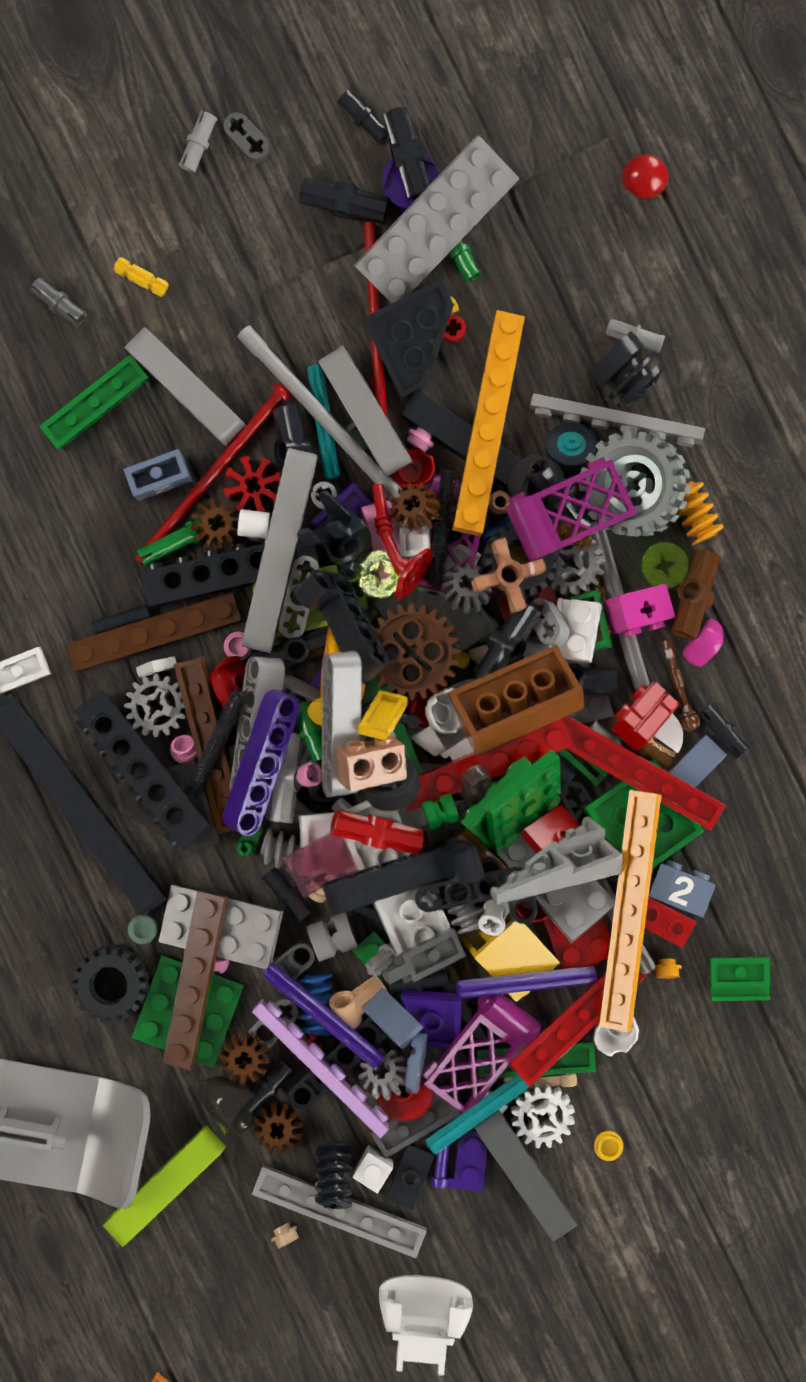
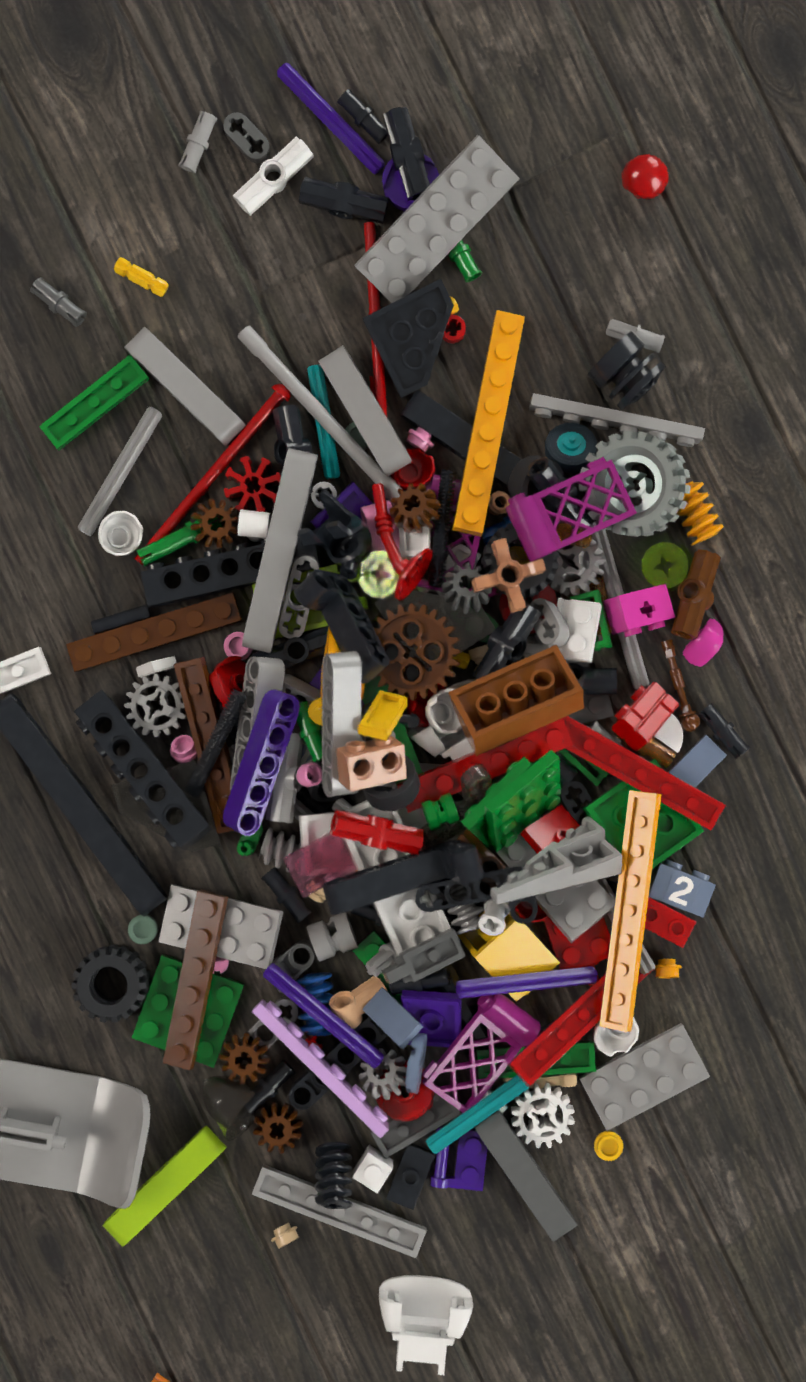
sand blue brick [123,449,193,501] -> none
green plate [709,956,770,1001] -> none
none -> light grey axle [78,406,162,536]
none -> white hair [98,511,143,556]
none -> white piece [233,136,314,216]
none -> dark purple axle [277,62,384,174]
none -> light grey plate [579,1023,710,1131]

